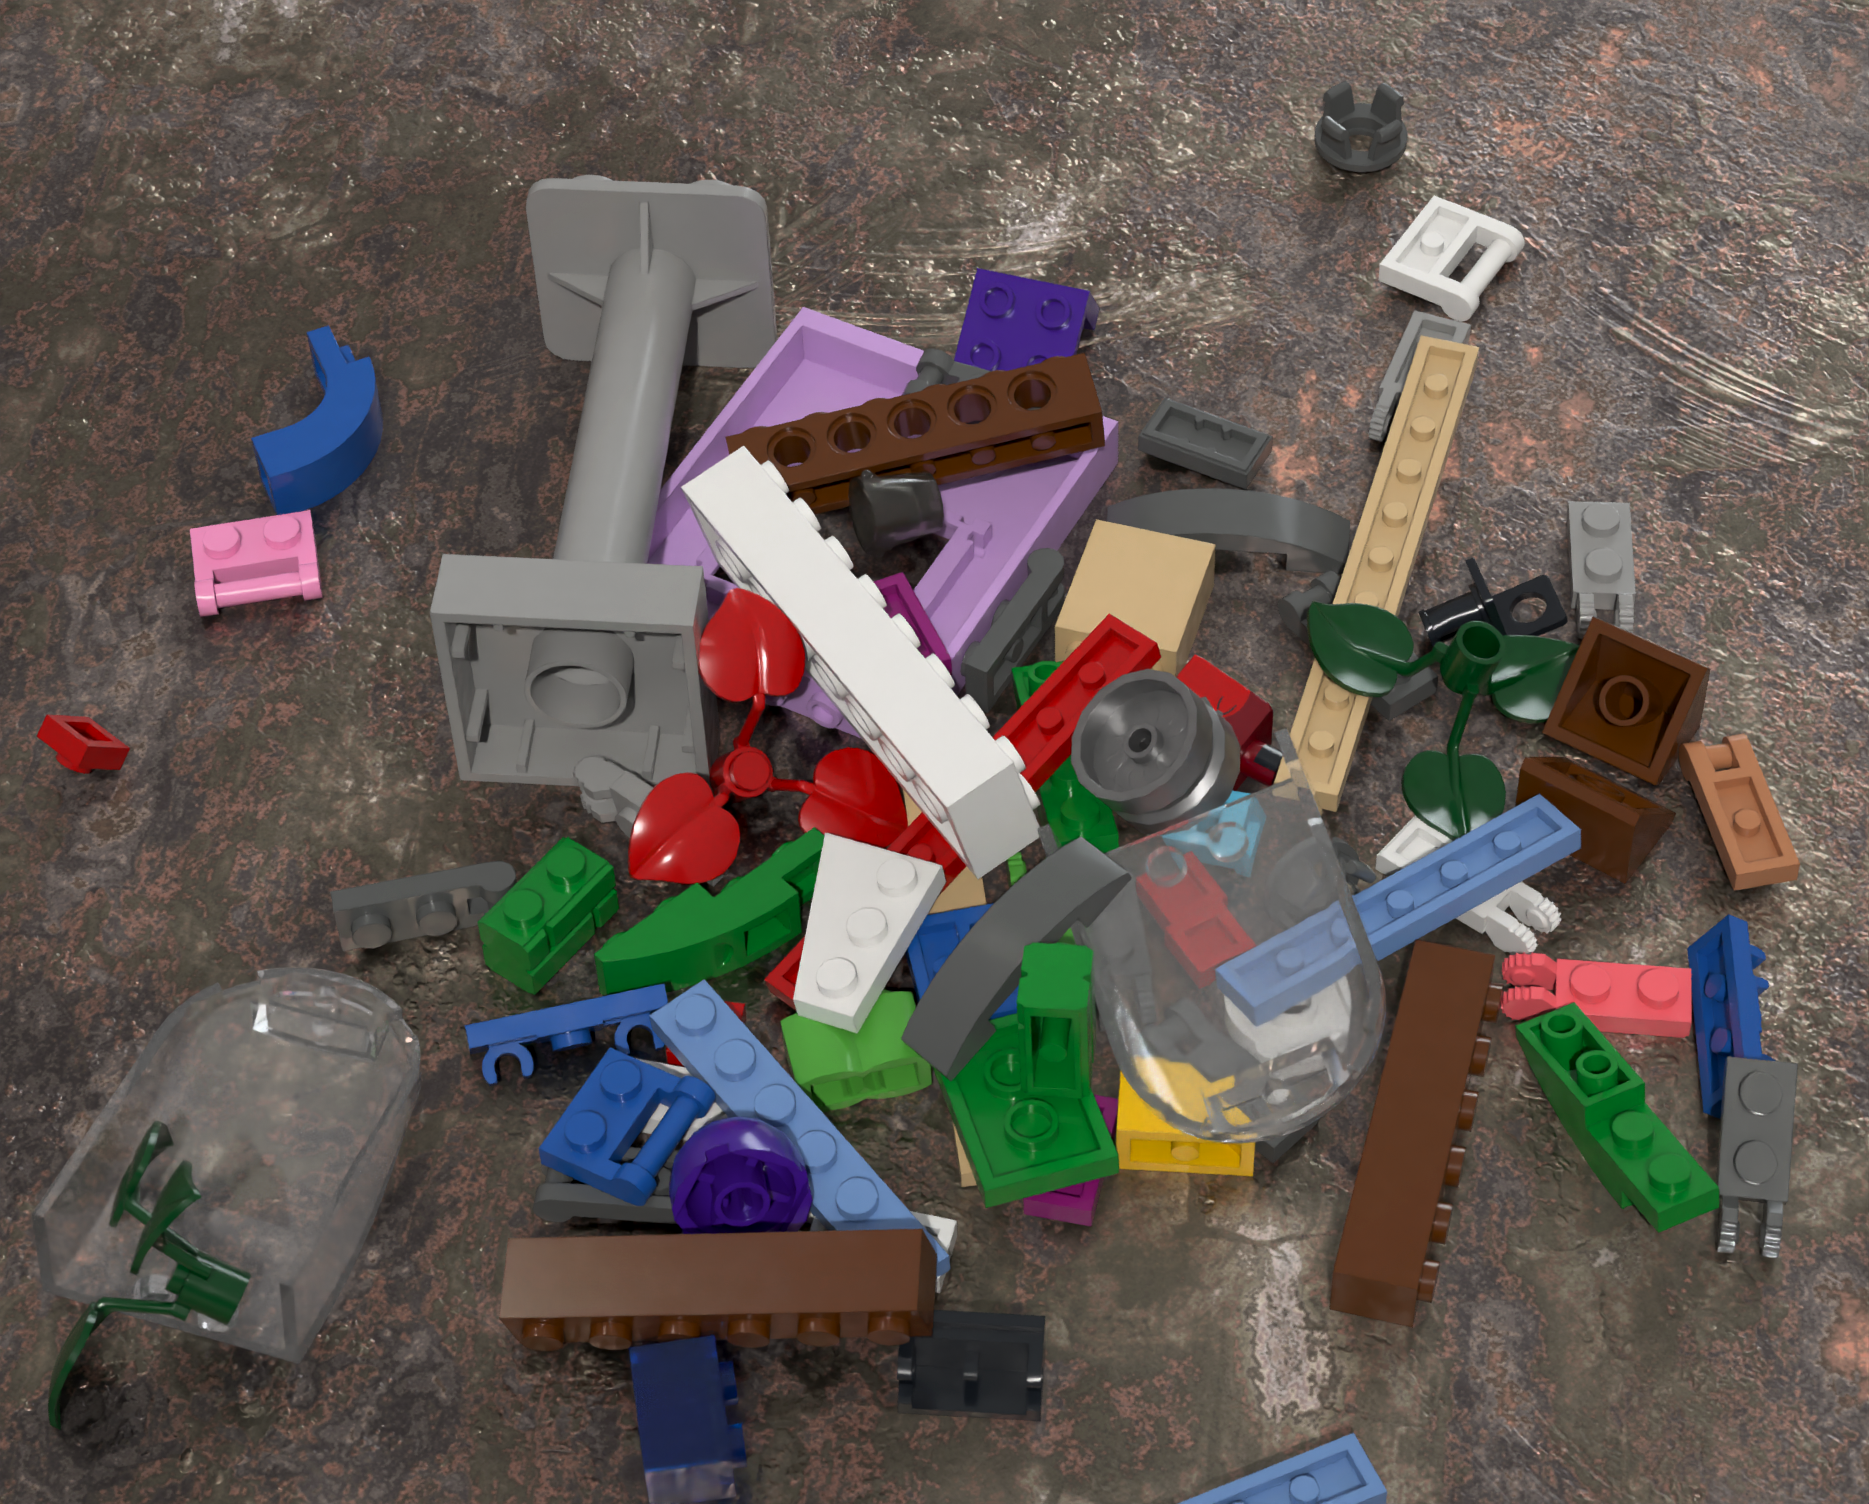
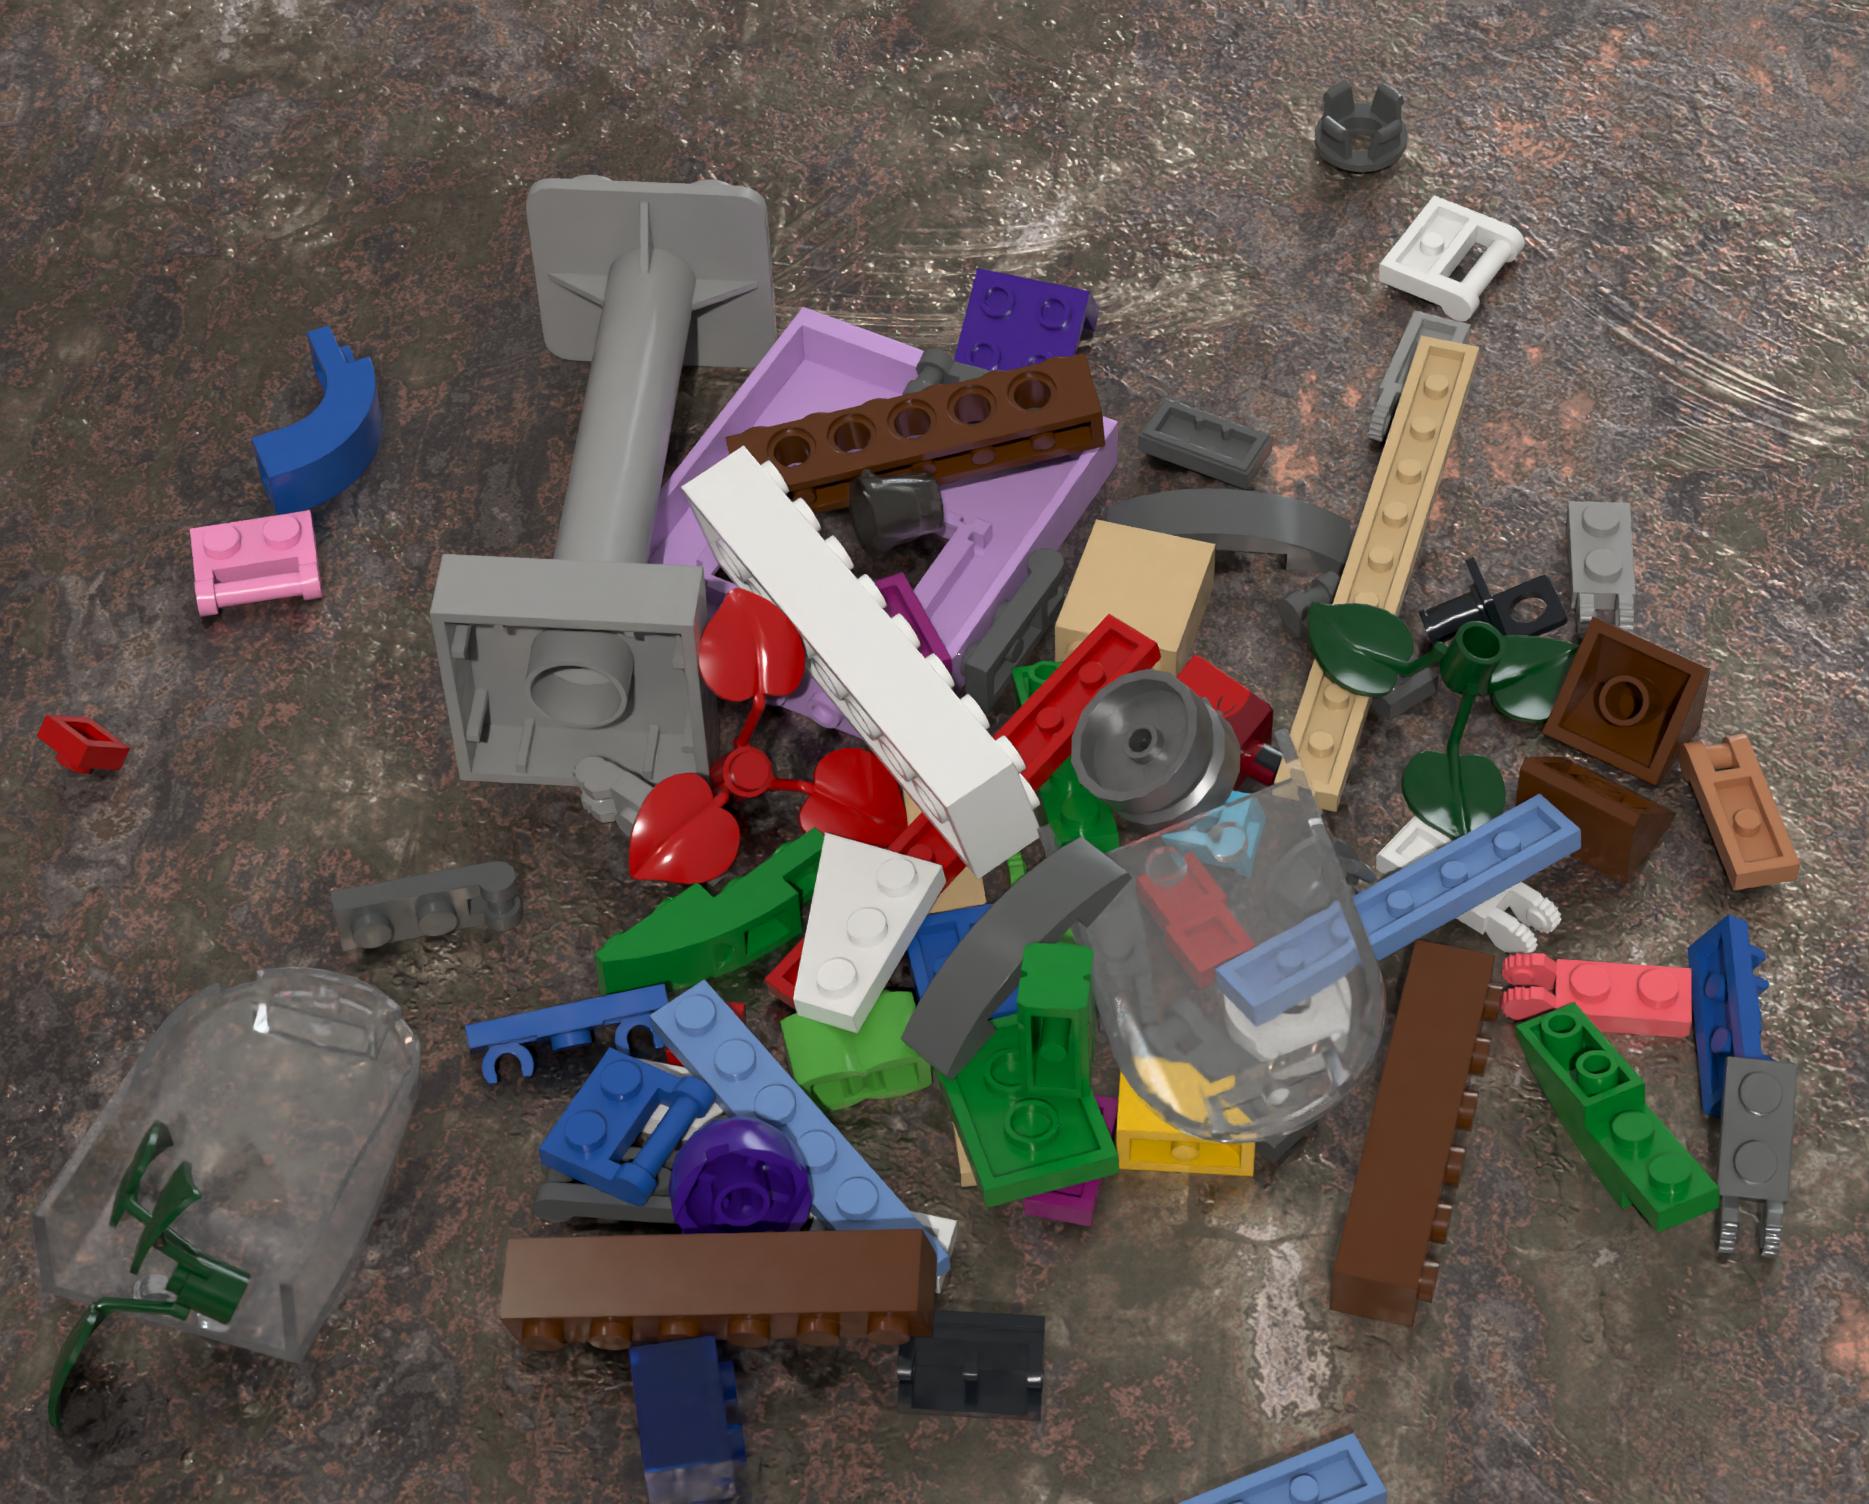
green brick [477,837,619,994] -> none

